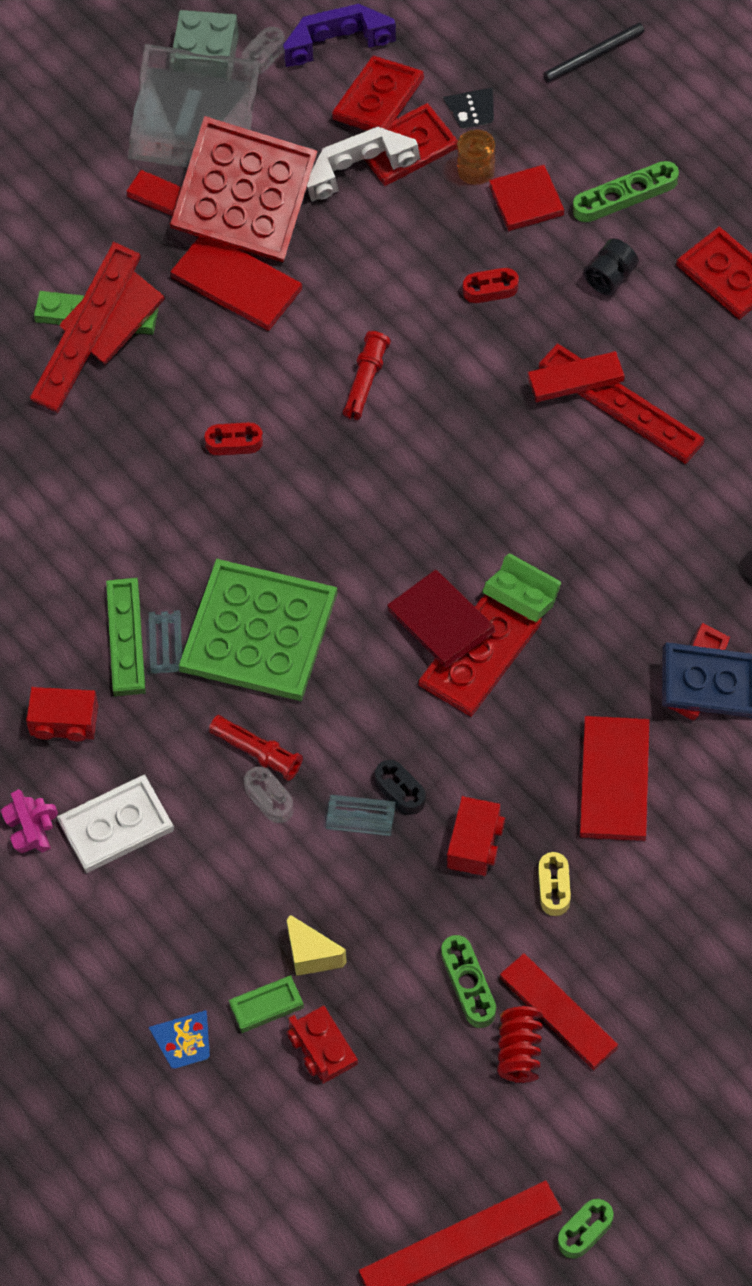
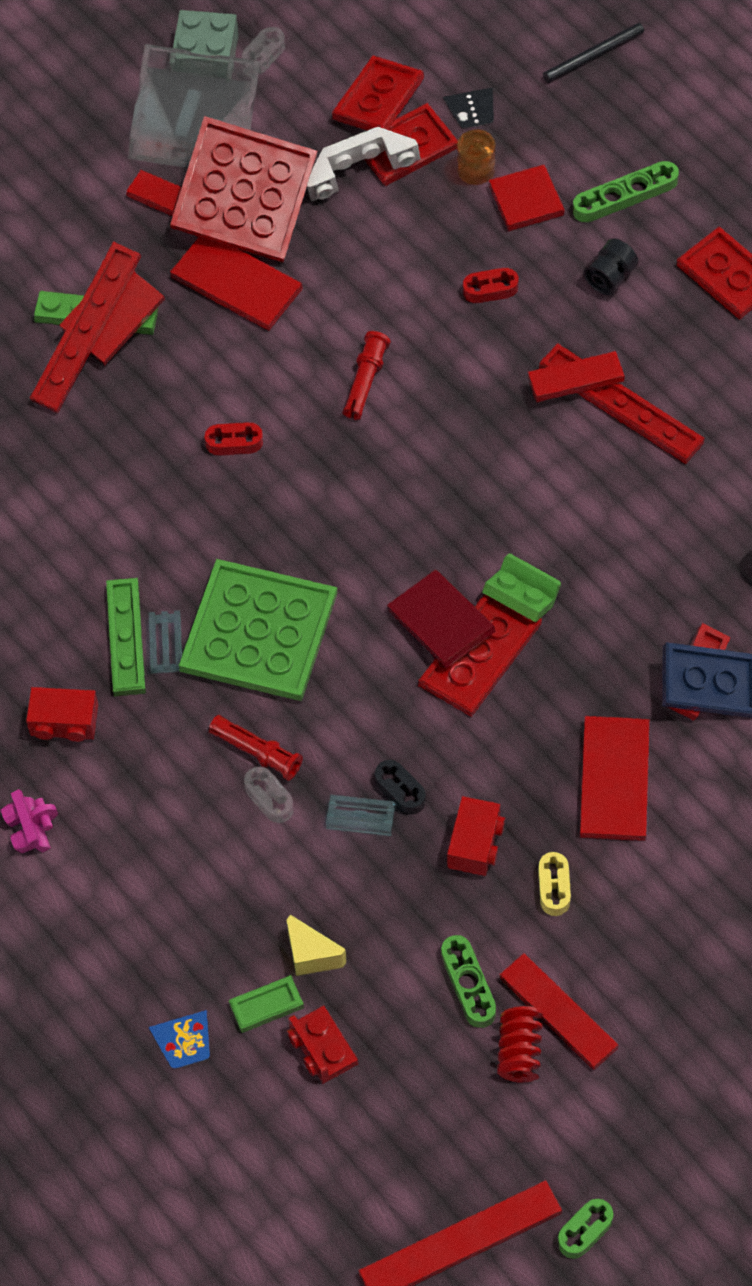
white tile [57,774,174,874] -> none
dark purple slope [283,4,396,67] -> none

